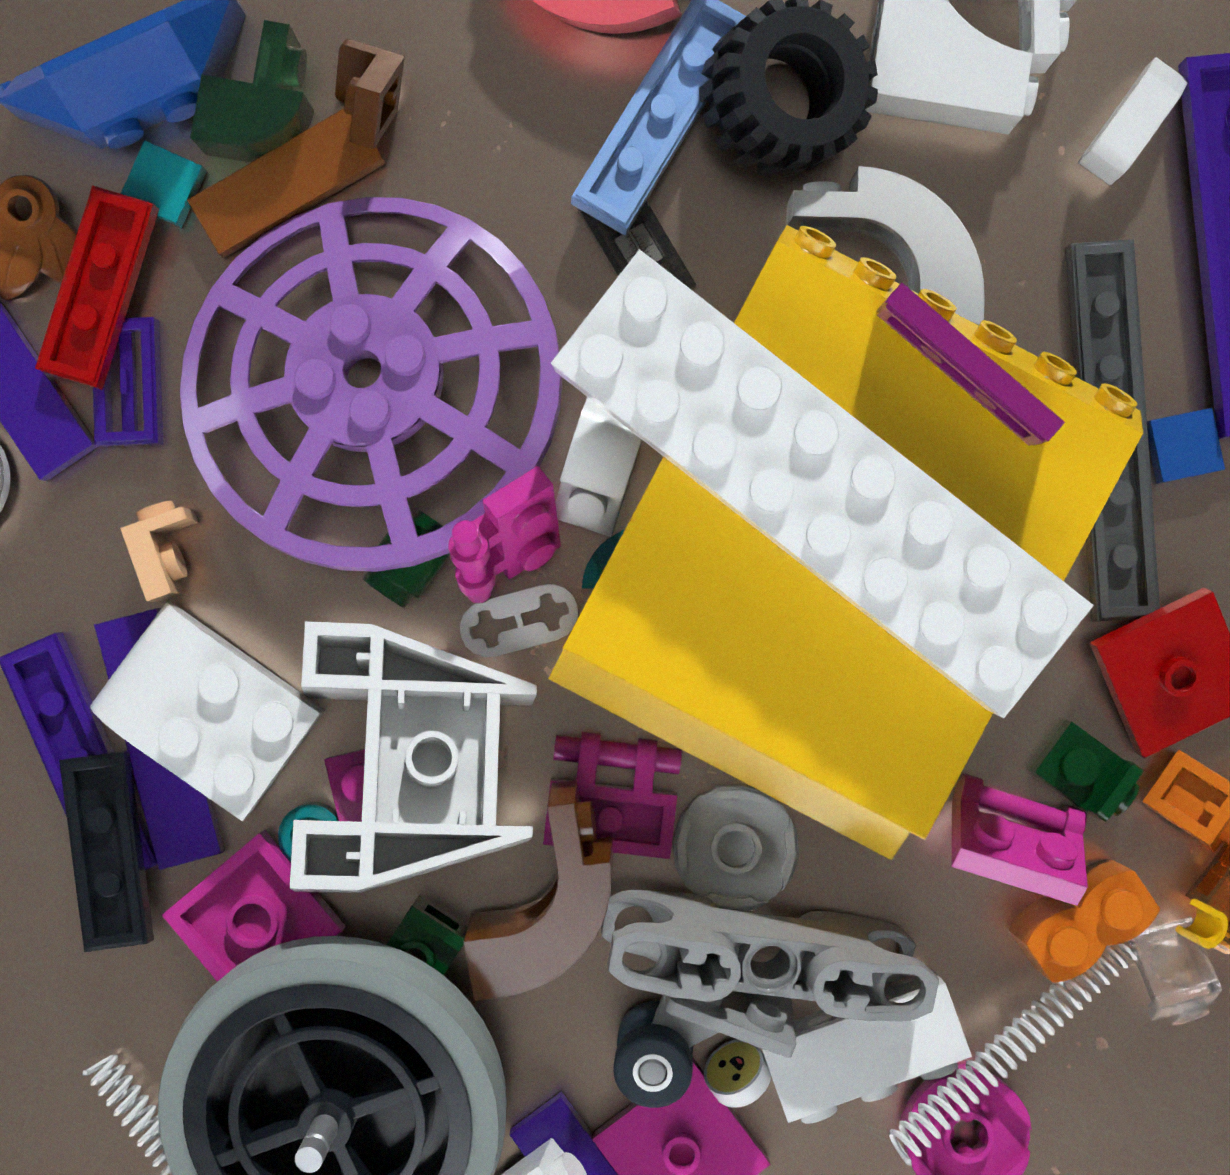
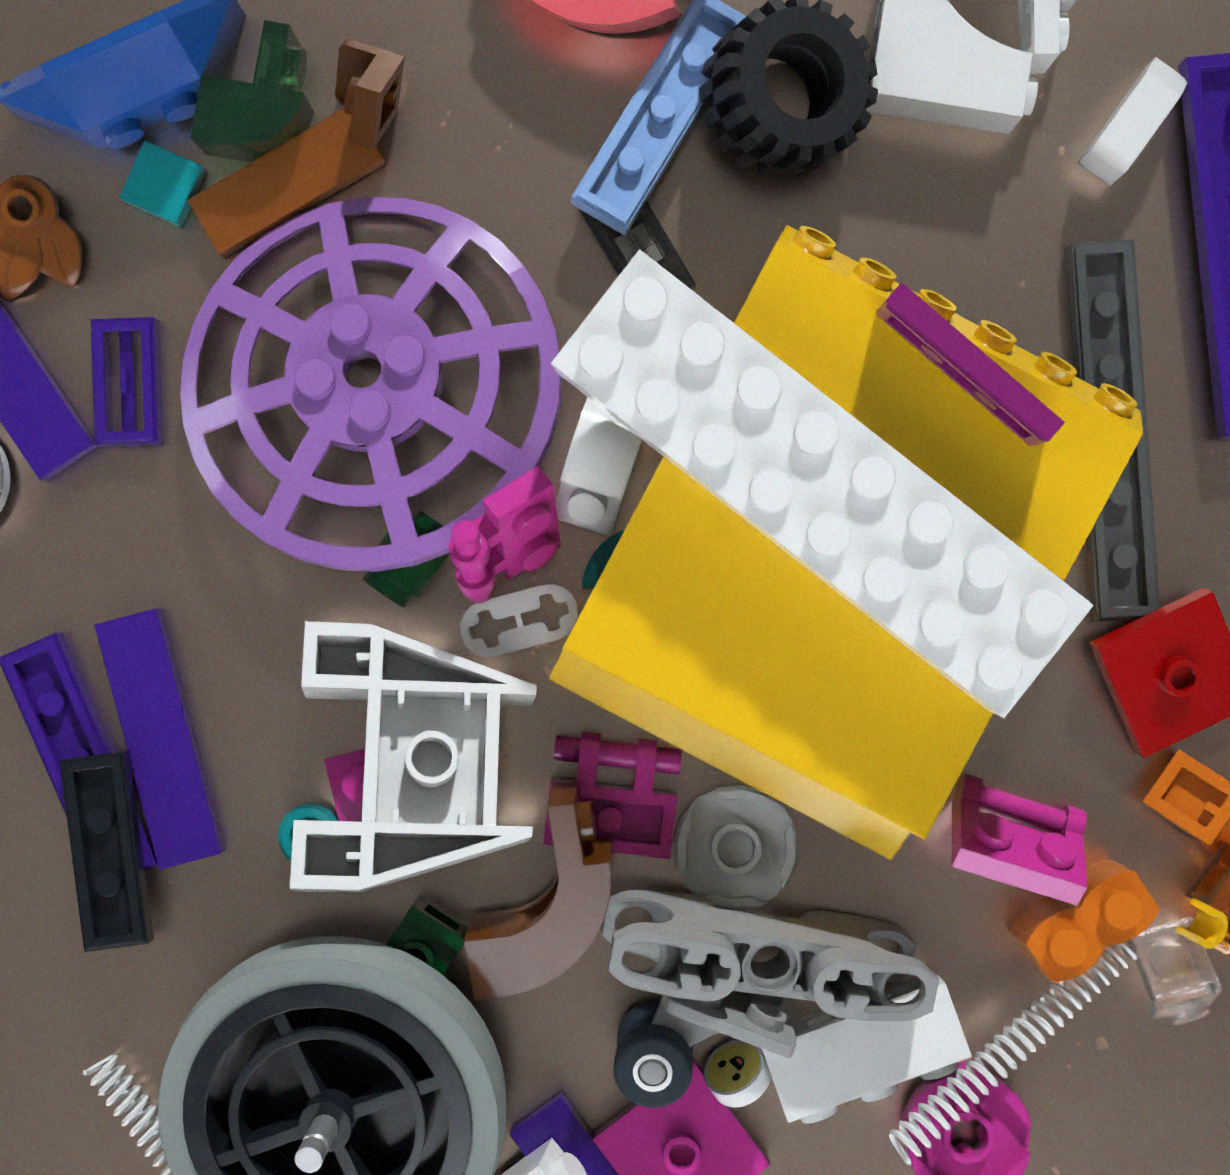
red tile [35,185,159,390] -> none
white brick [90,601,325,821] -> none
light nougat bracket [120,501,198,602] -> none
dark pink plate [162,830,346,982] -> none
white arch [786,166,985,325] -> none
dark green bracket [1029,720,1144,822] -> none
blue tile [1147,408,1225,484] -> none

